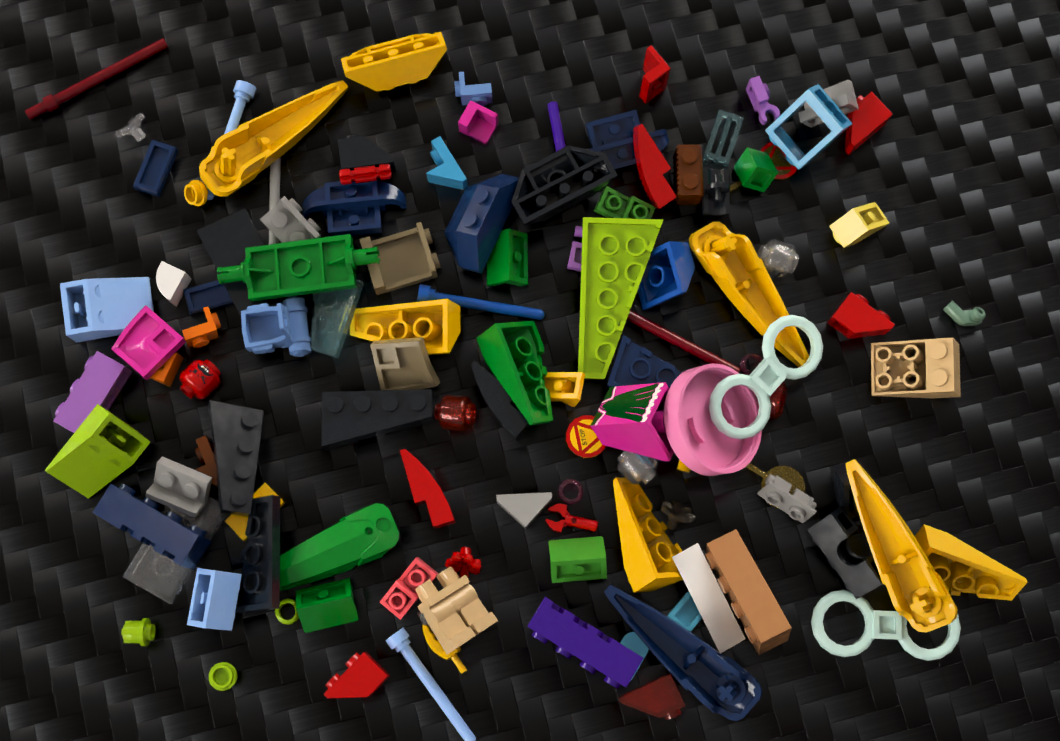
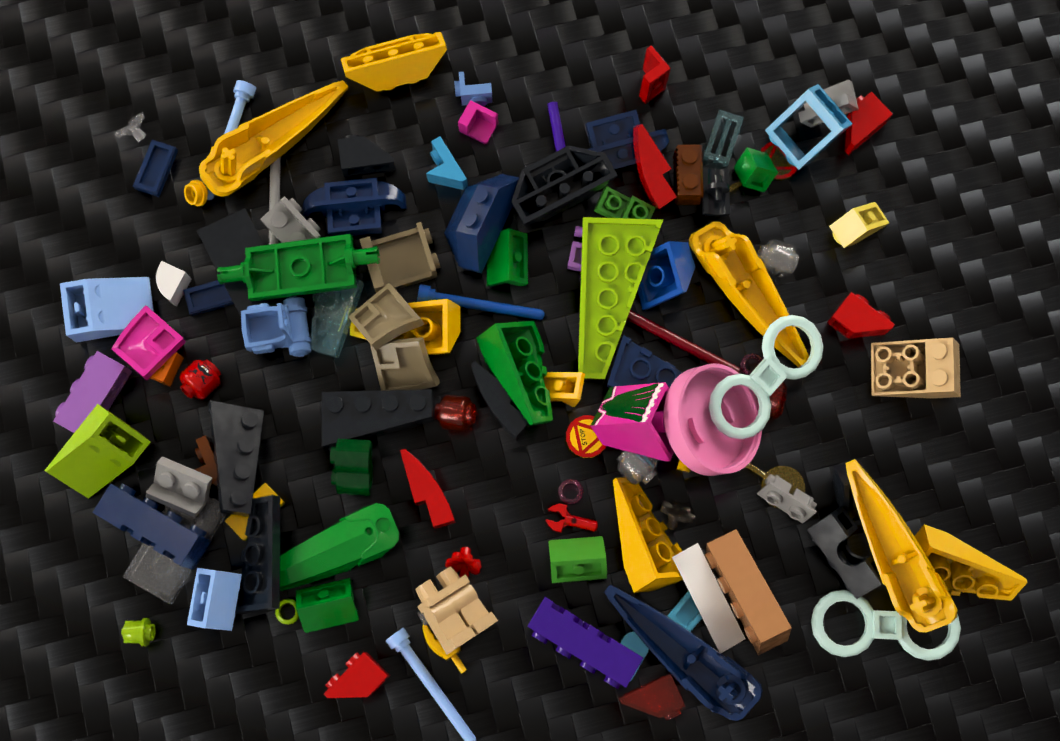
dark red bar [25,38,168,120] -> none
orange bracket [182,306,221,348] -> none
lime plate [209,662,238,691] -> none
red axle [339,163,392,185] -> none
coral slope [379,557,439,620] -> none
light grey slope [496,492,552,529] -> none
medium lavender plate [746,76,780,125] -> none
sand green arm [943,300,986,326] -> none
none -> dark green brick [330,439,373,496]
none -> dark tan plate [348,283,425,351]

